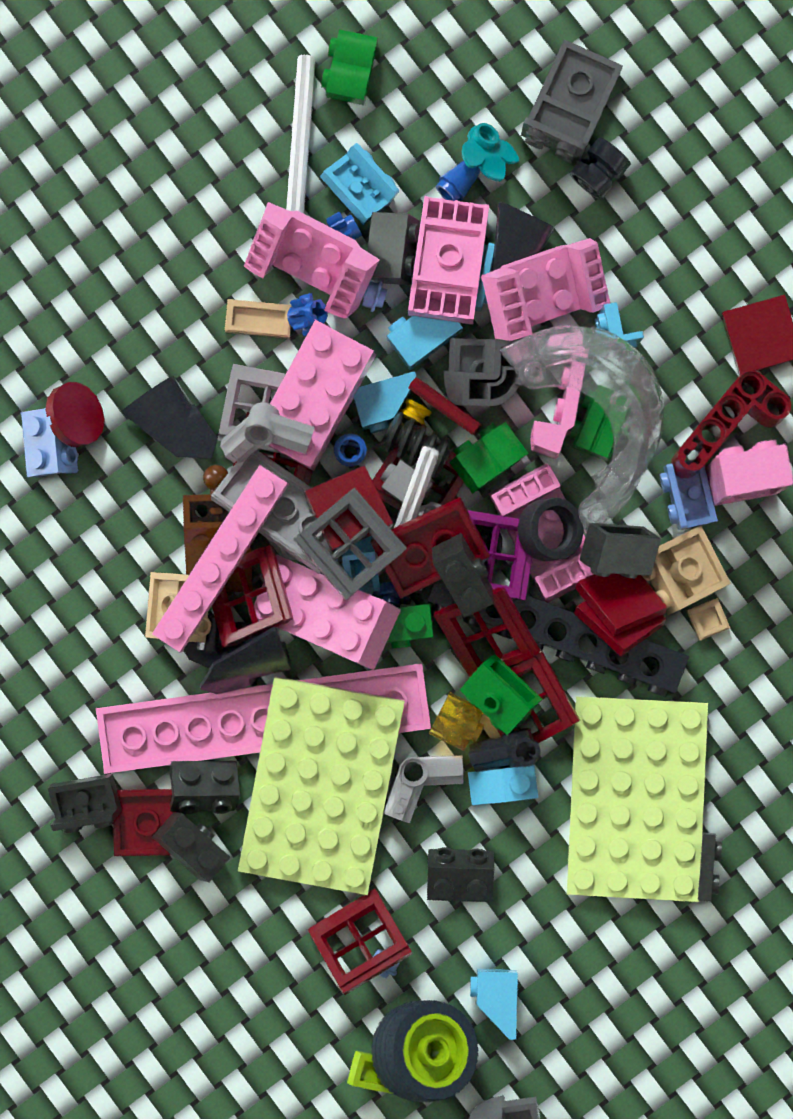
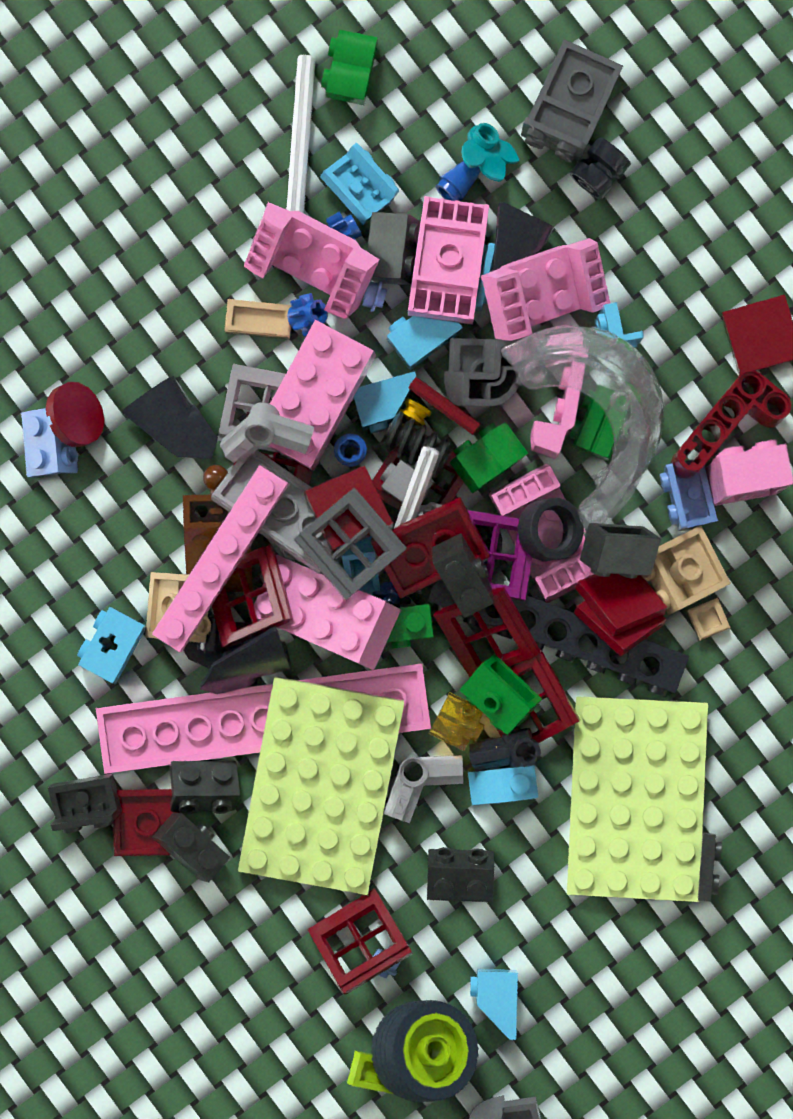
none -> medium azure brick [77,607,146,684]

